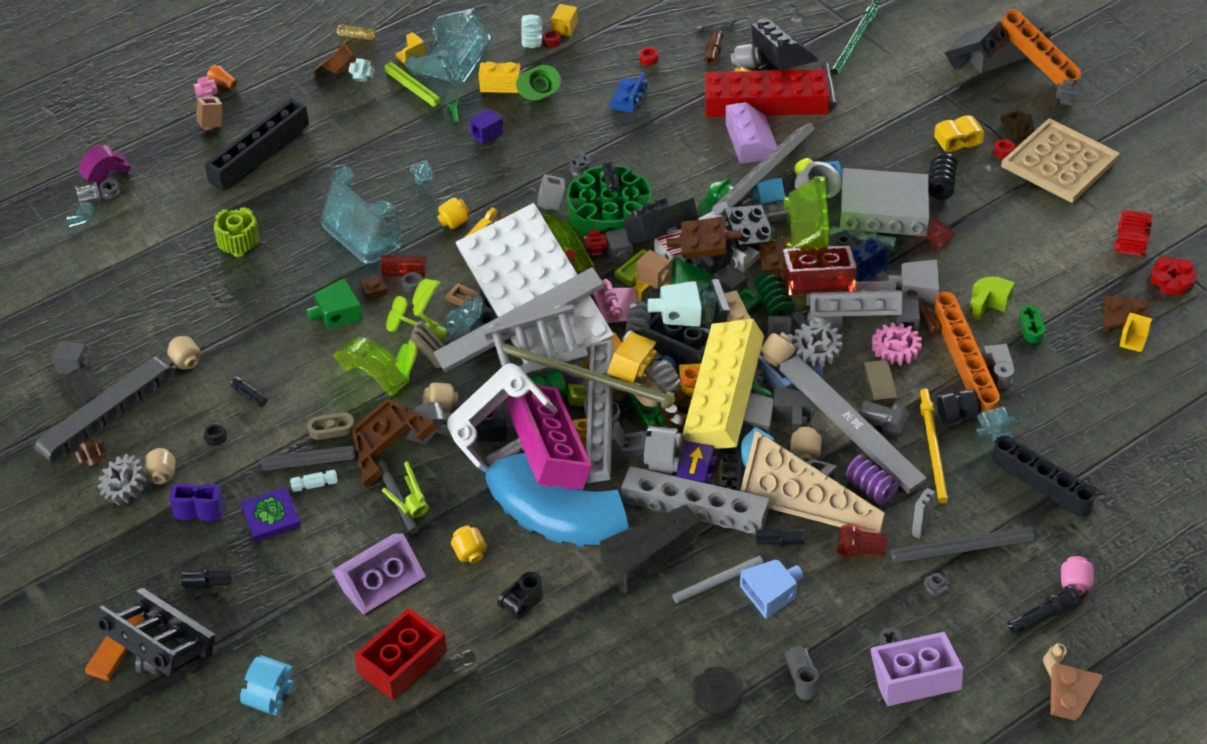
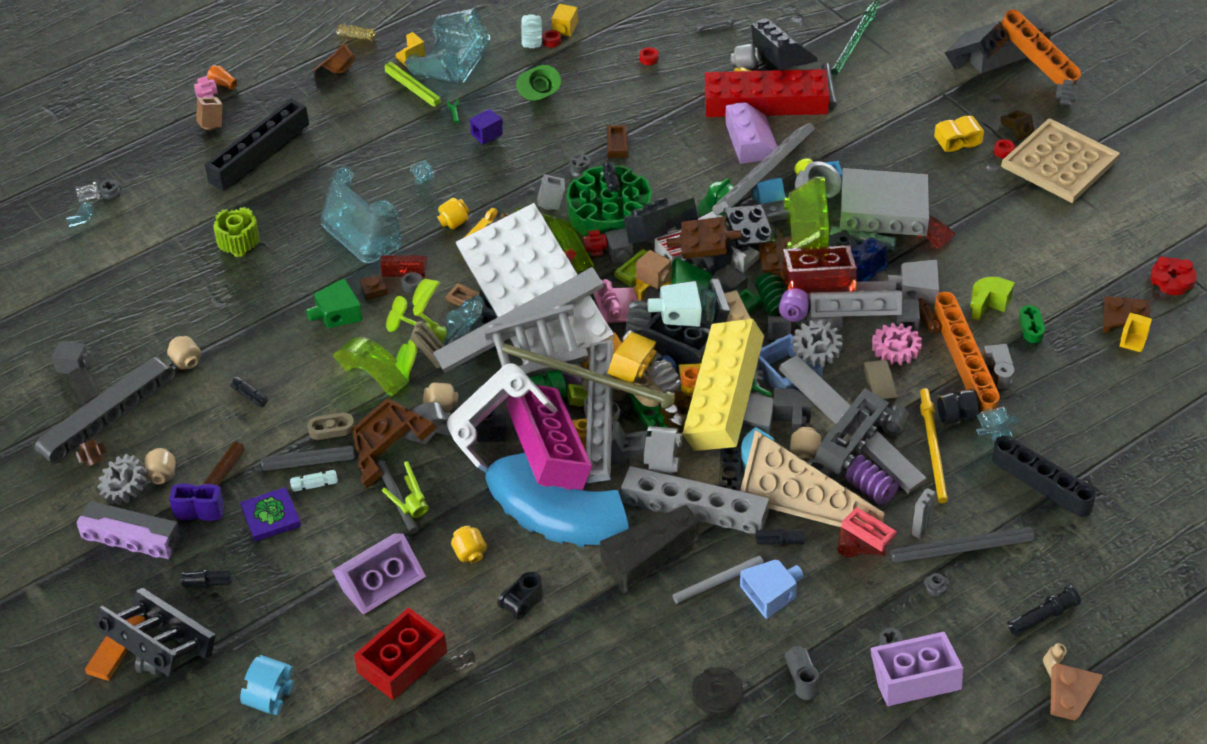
magenta brick [78,145,131,183] -> none
black plate [204,424,227,446] -> none
light aqua gear [349,59,375,82] -> none
yellow brick [479,62,521,93] -> none
white axle [487,438,524,465] -> none
blue bracket [610,72,648,113] -> none
dark purple brick [676,441,718,485] -> none
reddish brown pin [704,30,724,66] -> none
tan head [761,332,795,367] -> none
black piece [928,153,957,200] -> none
bright pink head [1061,556,1094,596] -> none
red brick [1114,210,1153,257] -> none
none -> lavender piece [76,501,181,559]
none -> reddish brown axle [202,441,244,486]
none -> reddish brown tile [607,125,628,158]
none -> medium lavender head [779,288,810,322]
none -> dark grey brick [814,389,889,475]
none -> coral tile [841,507,897,552]

